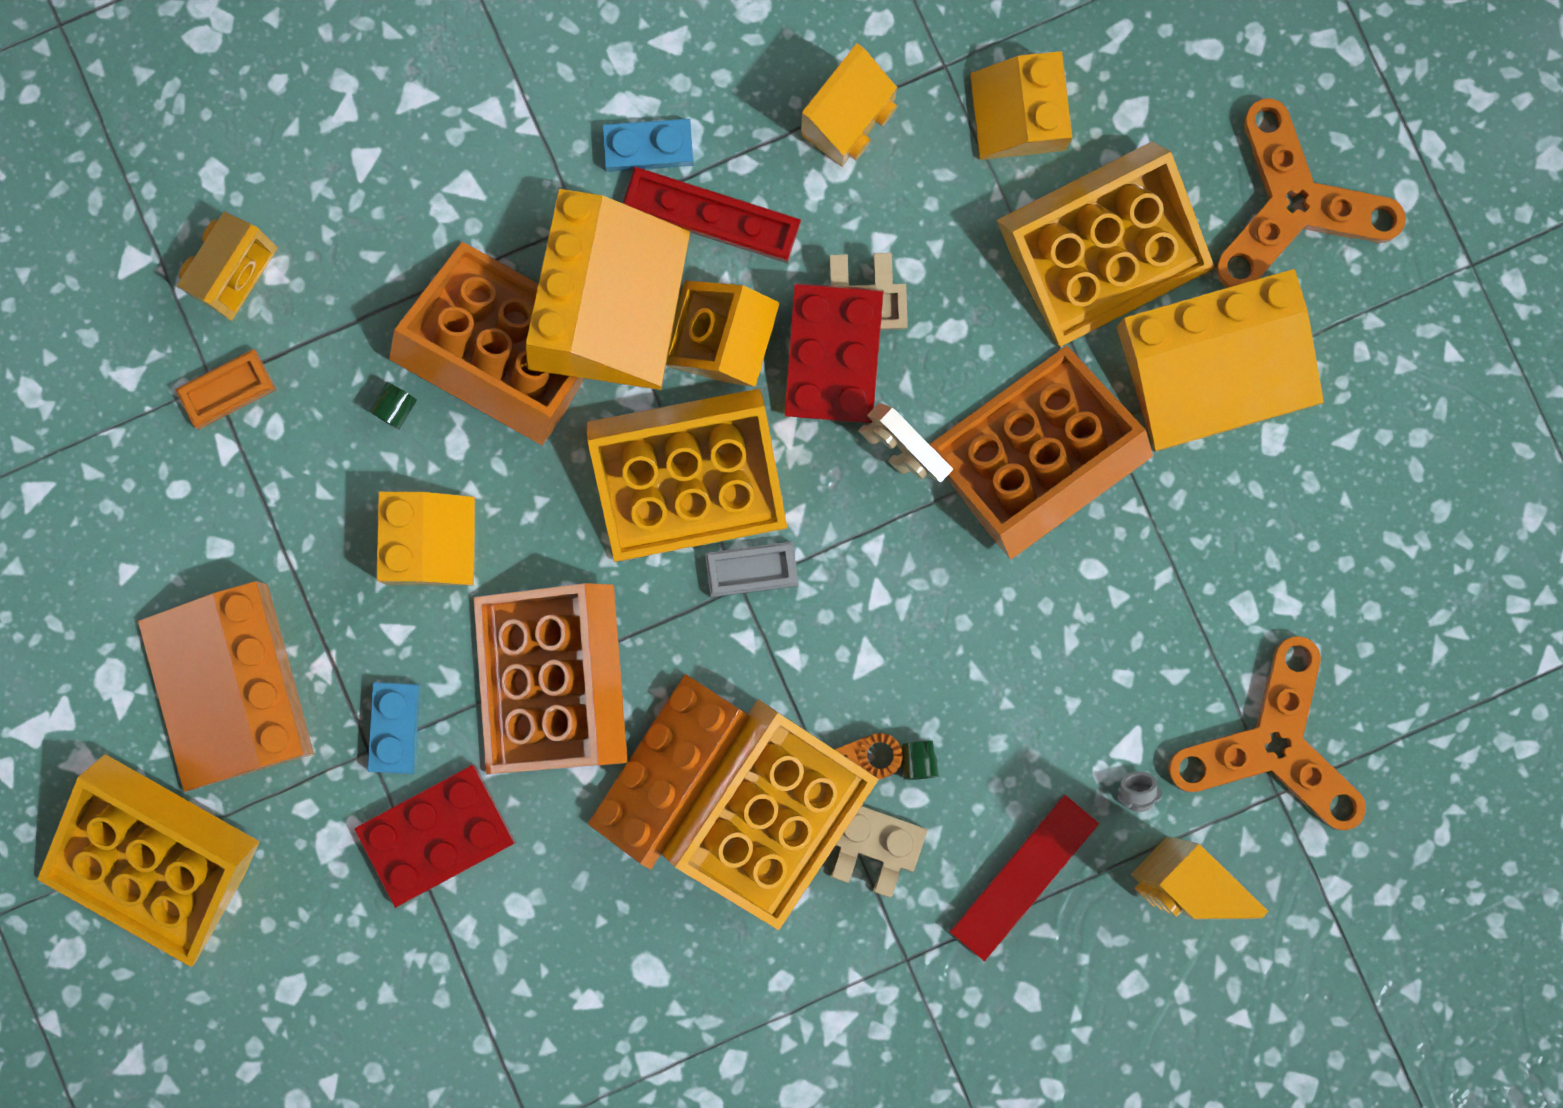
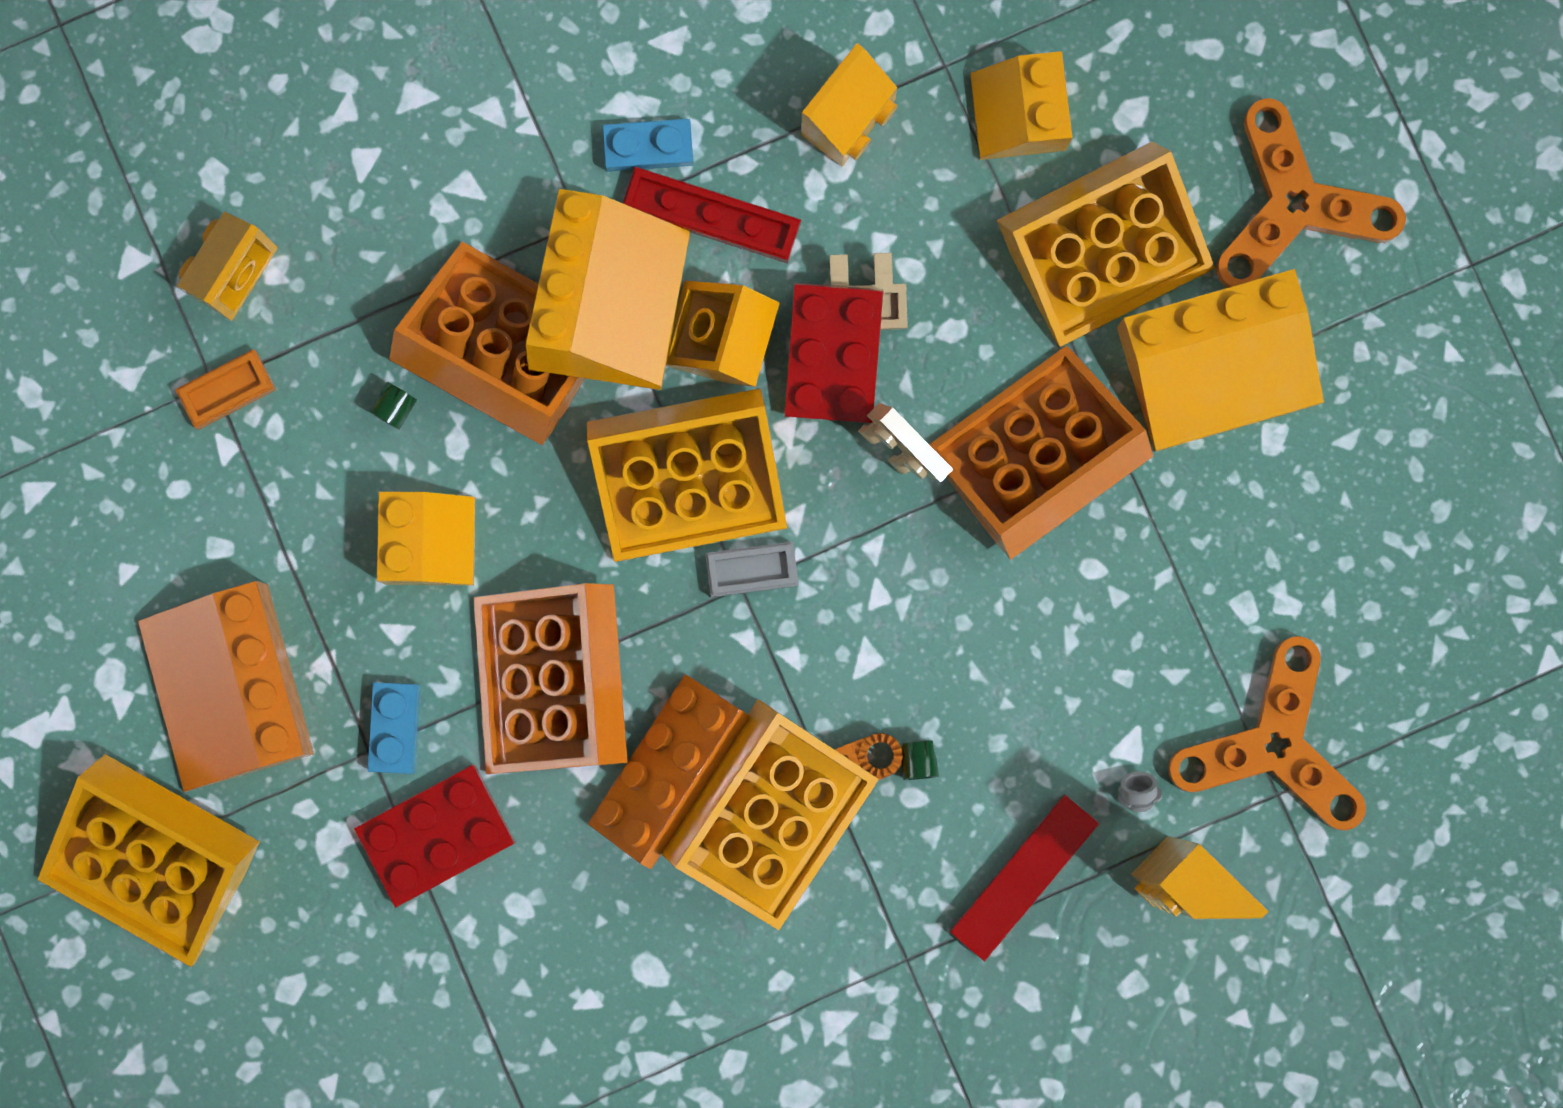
tan plate [831,806,928,898] -> none

